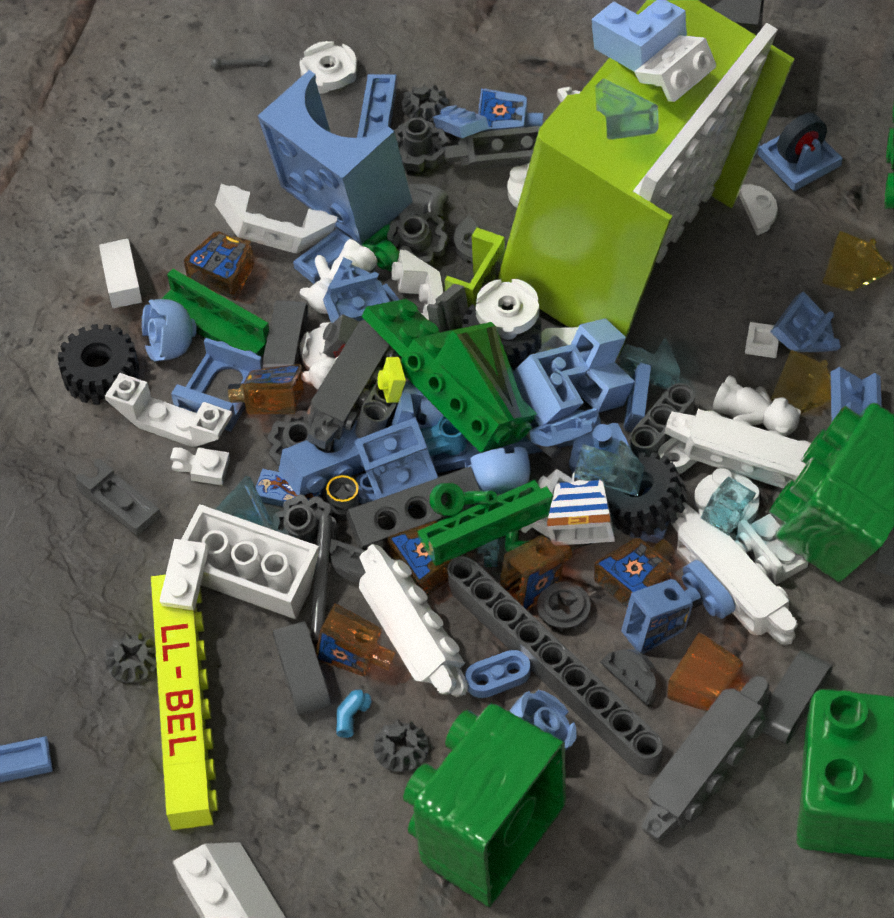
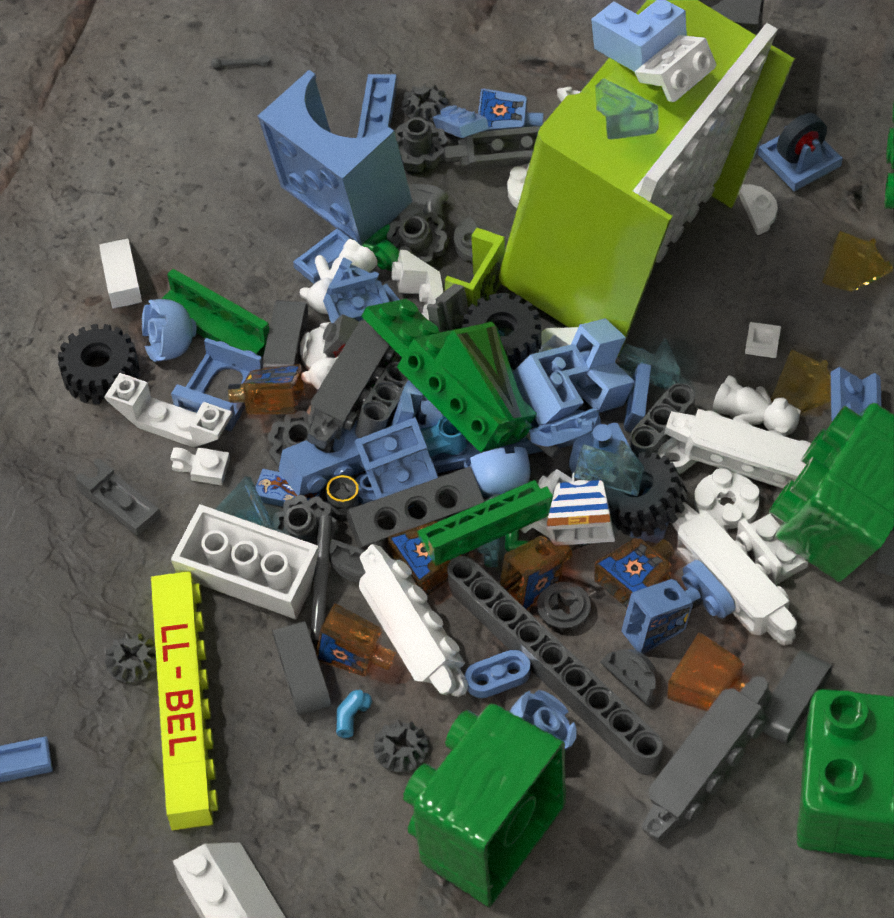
white plate [159,539,209,611] -> none
torso [183,231,254,301] -> none
white slope [215,184,337,253] -> none
white plate [300,41,357,94] -> none
neon yellow plate [378,357,406,403] -> none
green plate [429,483,497,516] -> none
white plate [476,279,539,340] -> none
clear light blue brick [701,476,756,536] -> none
medium blue slope [770,291,841,352] -> none

